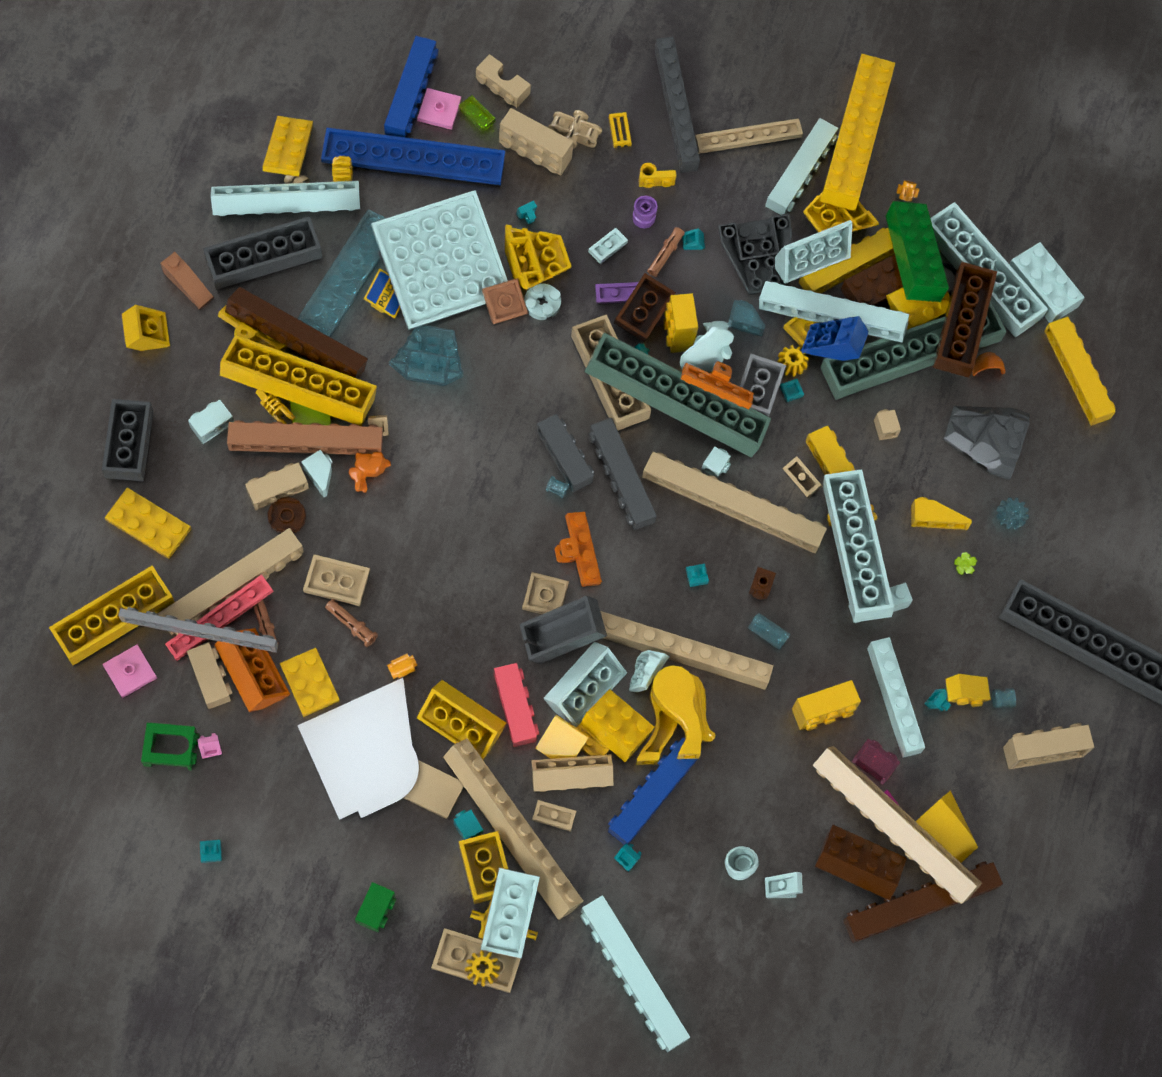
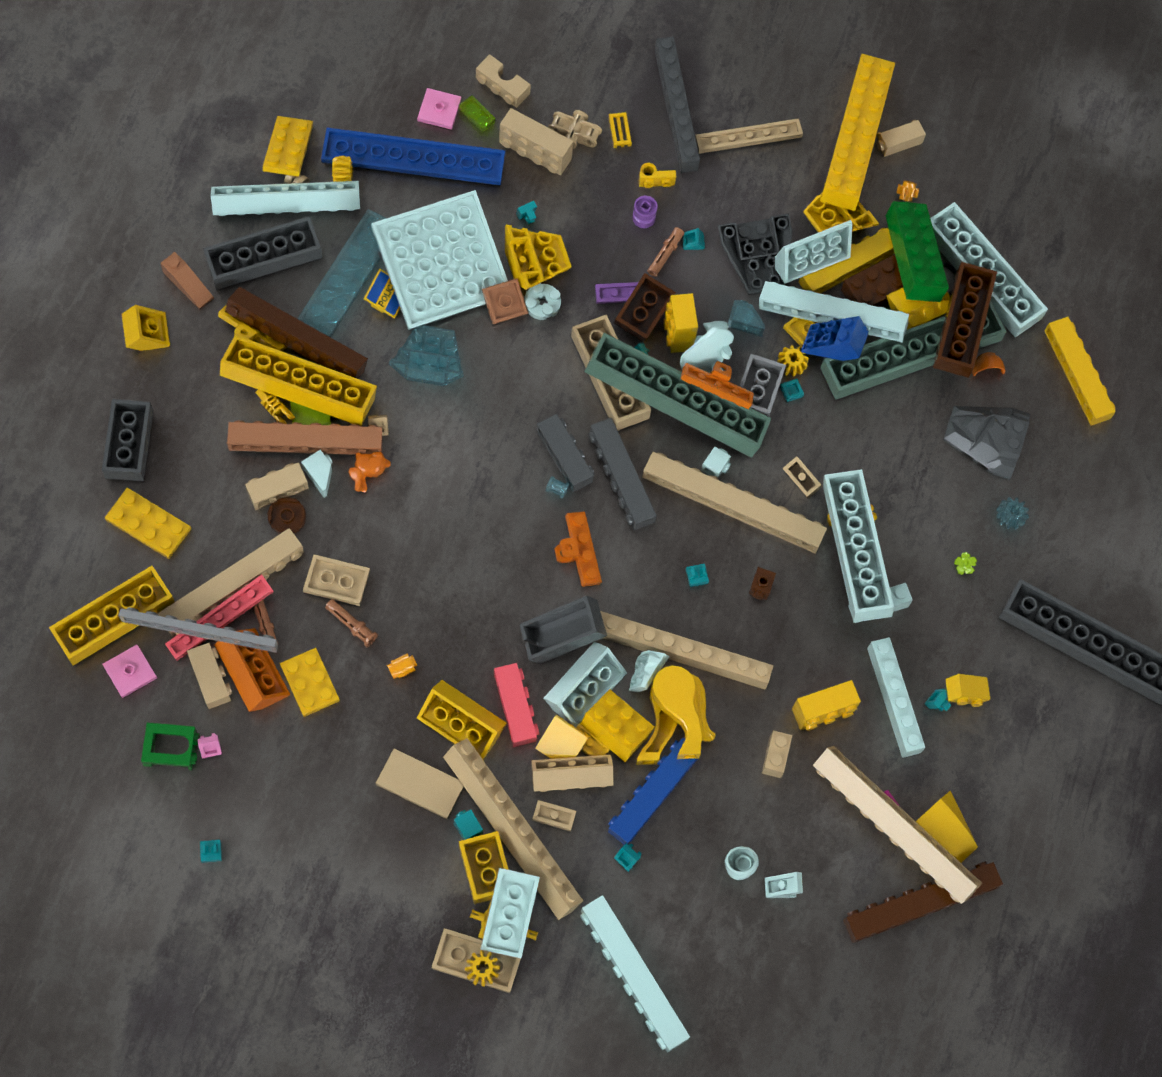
light aqua brick [188,400,234,444] -> none
white sticker [297,678,419,820] -> none
green brick [355,882,397,933] -> none
blue brick [384,36,439,138] -> none
tan tile [522,572,569,614] -> none
light aqua plate [588,228,628,264] -> none
clear light blue hinge [748,613,791,650] -> none
light aqua brick [765,118,838,215] -> none
yellow brick [805,425,855,475] -> none
reddish brown brick [815,824,907,900] -> none
clear pink brick [852,738,900,785] -> none
tan brick [874,409,901,440] -> none
yellow slope [911,497,972,530] -> none
clear light blue wheel [992,688,1016,709] -> none
tan brick [1003,723,1094,770] -> none
light aqua brick [1009,242,1085,323] -> none
none -> tan brick [762,730,792,778]
none -> tan brick [876,120,926,157]

